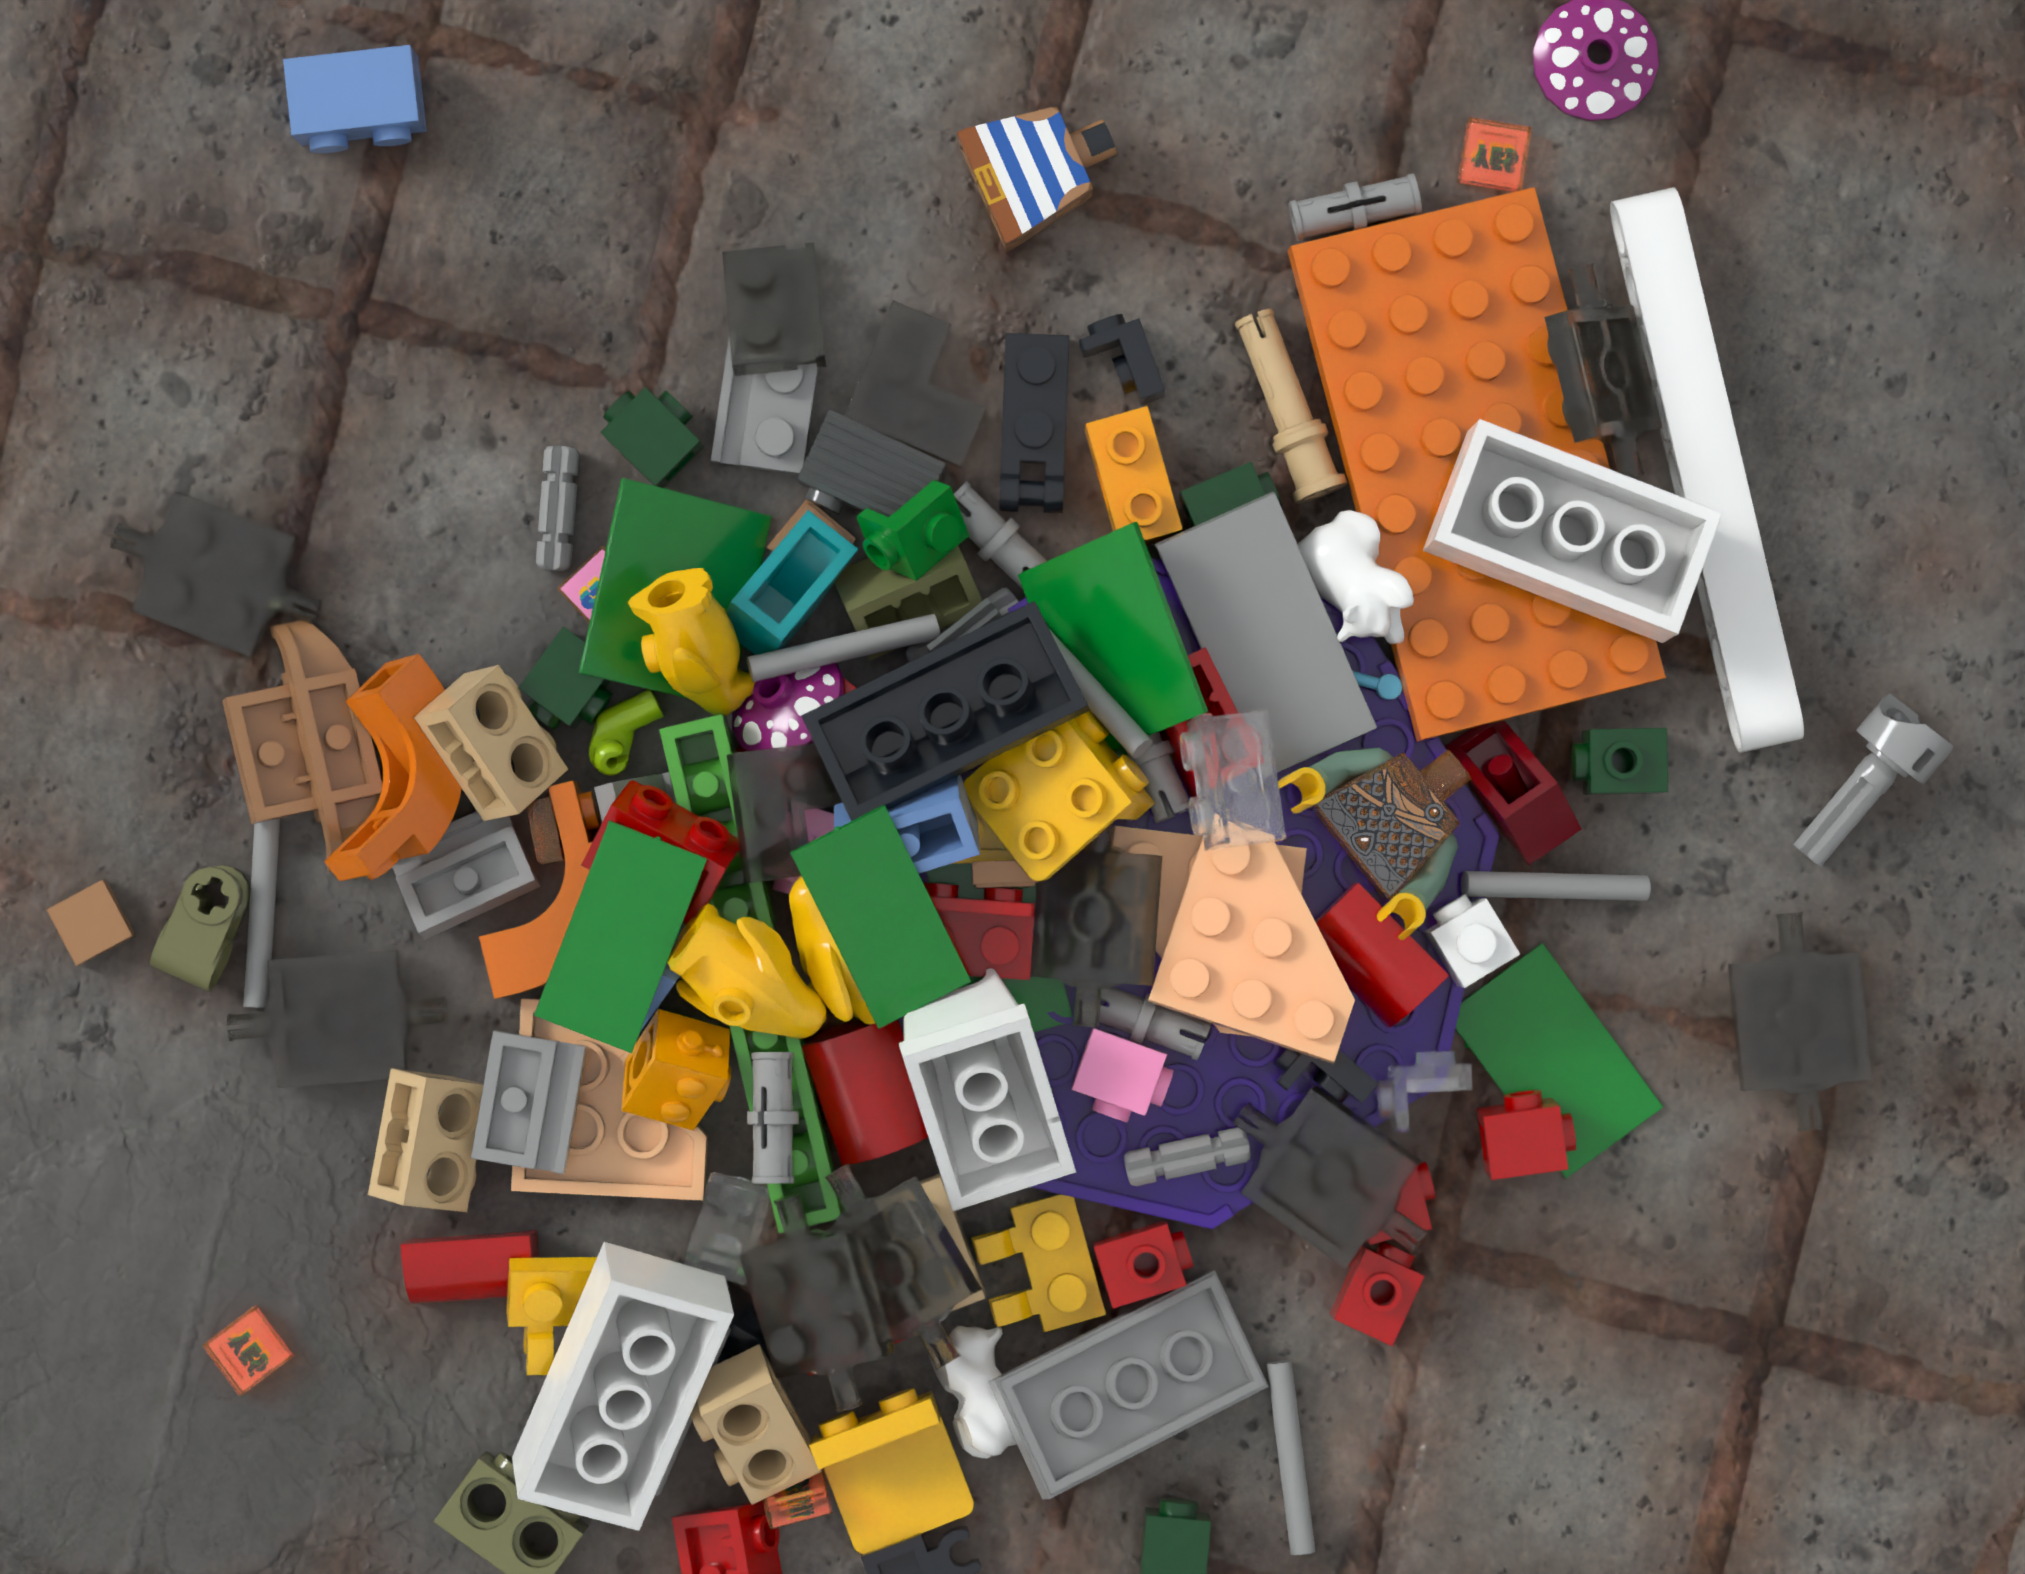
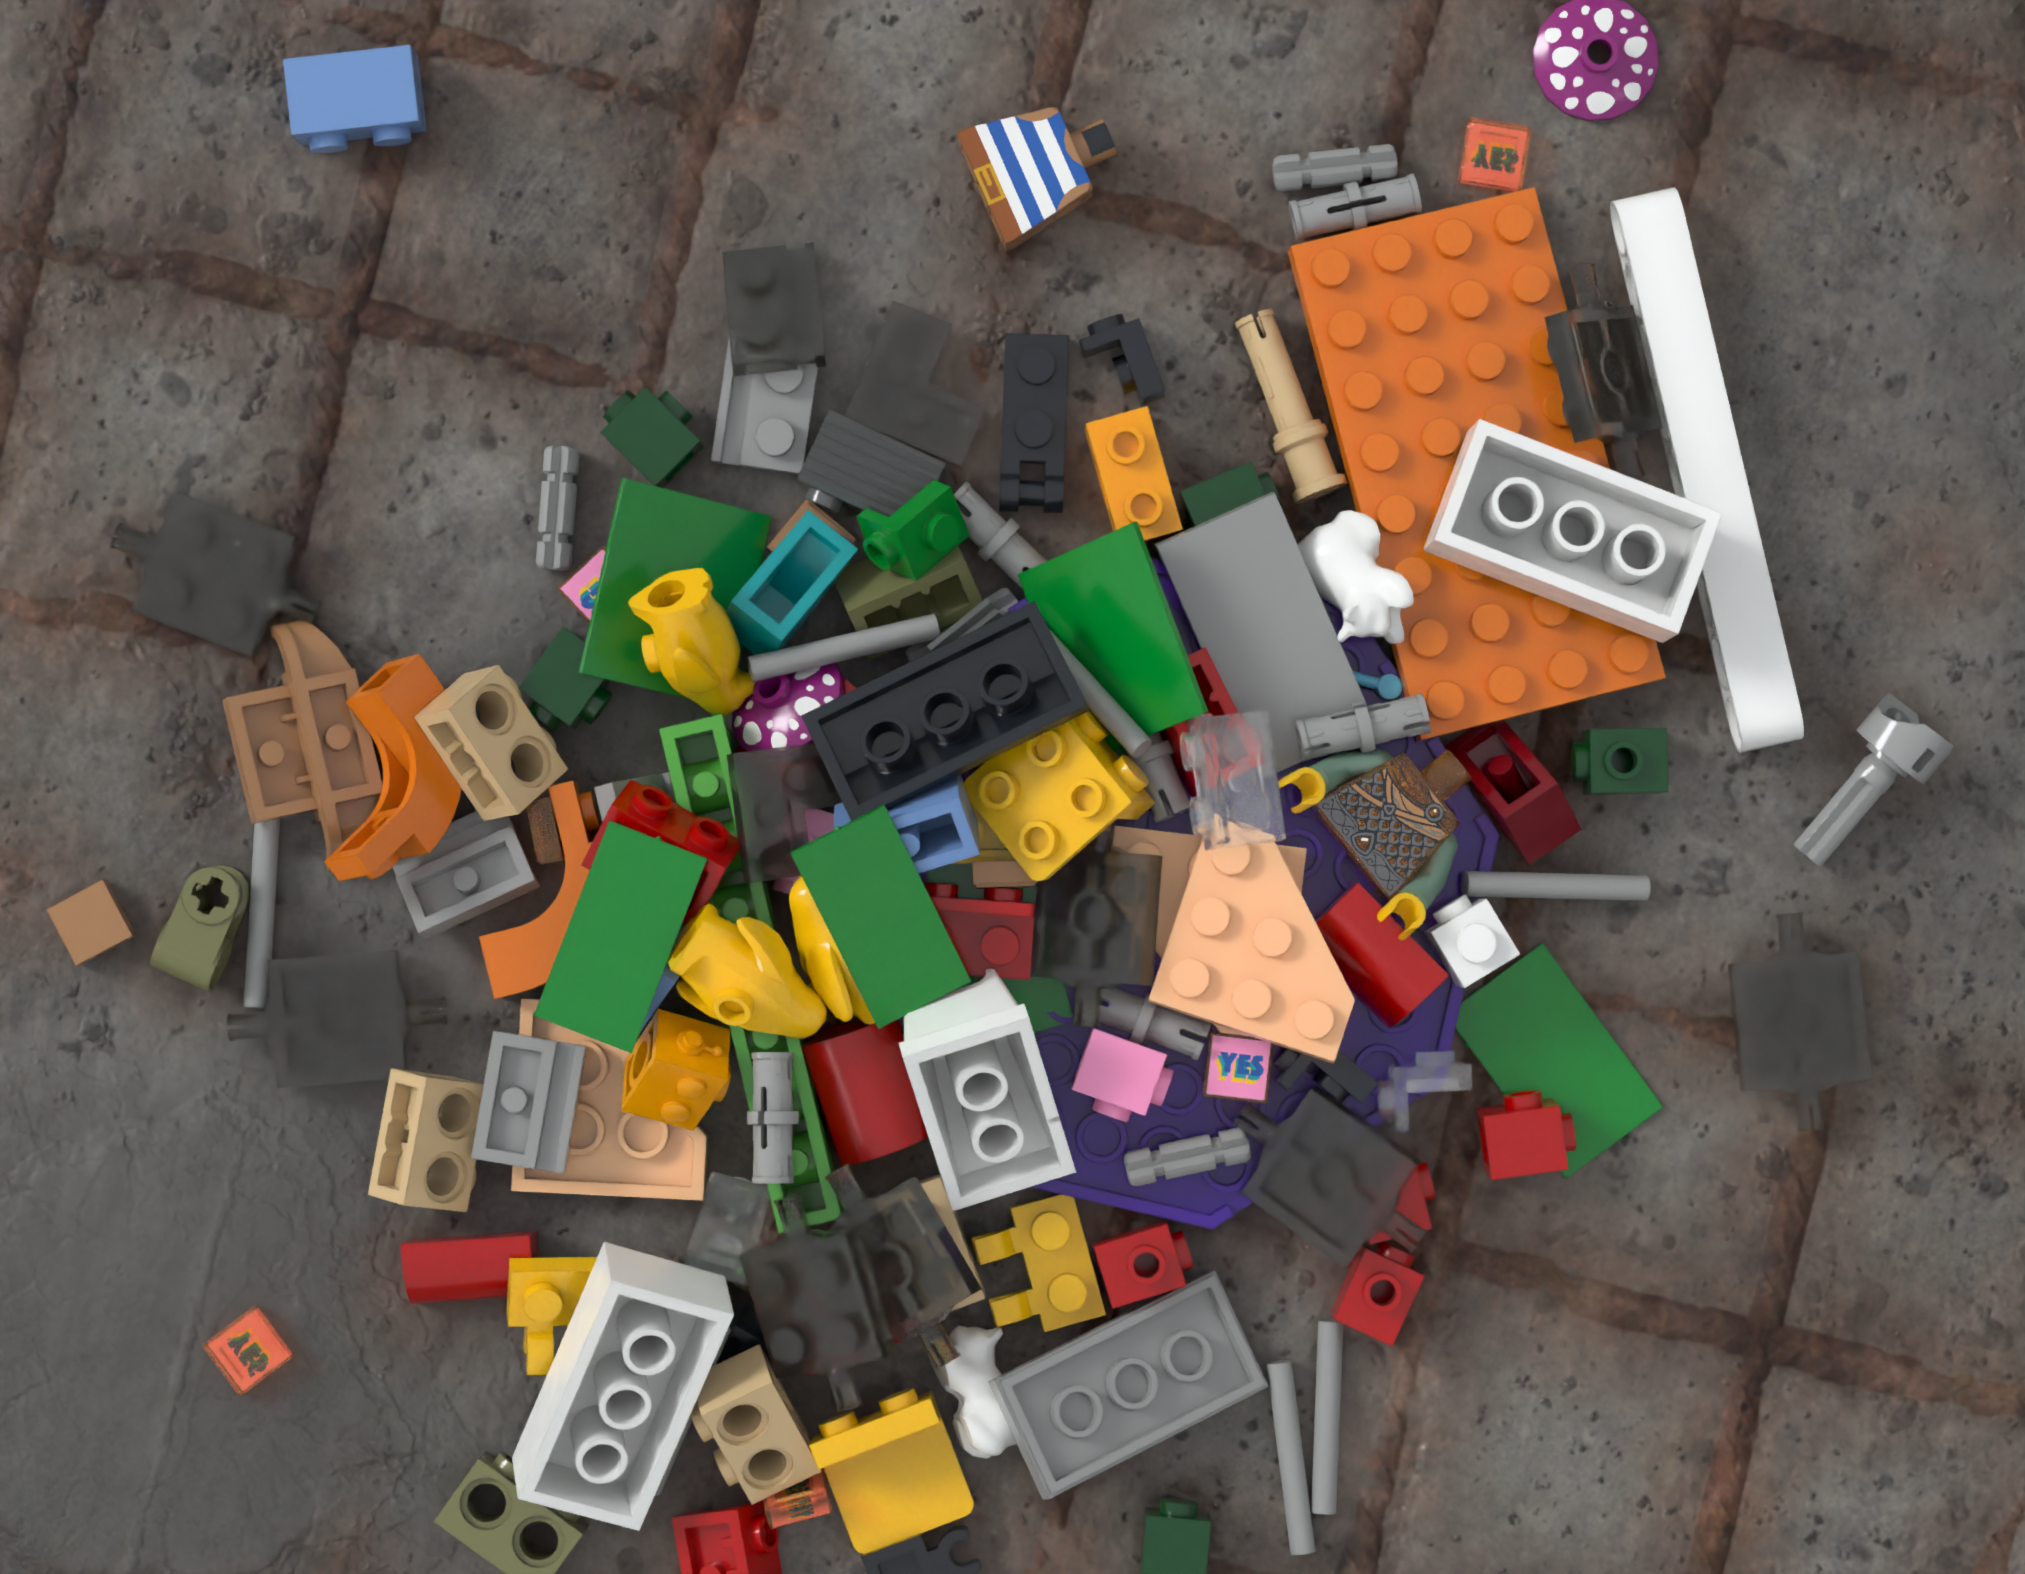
lime arm [588,689,664,776] -> none
none -> tile [1202,1031,1274,1104]
none -> light grey axle [1272,144,1398,192]
none -> light grey pin [1295,693,1431,761]
none -> light grey bar [1311,1320,1344,1515]

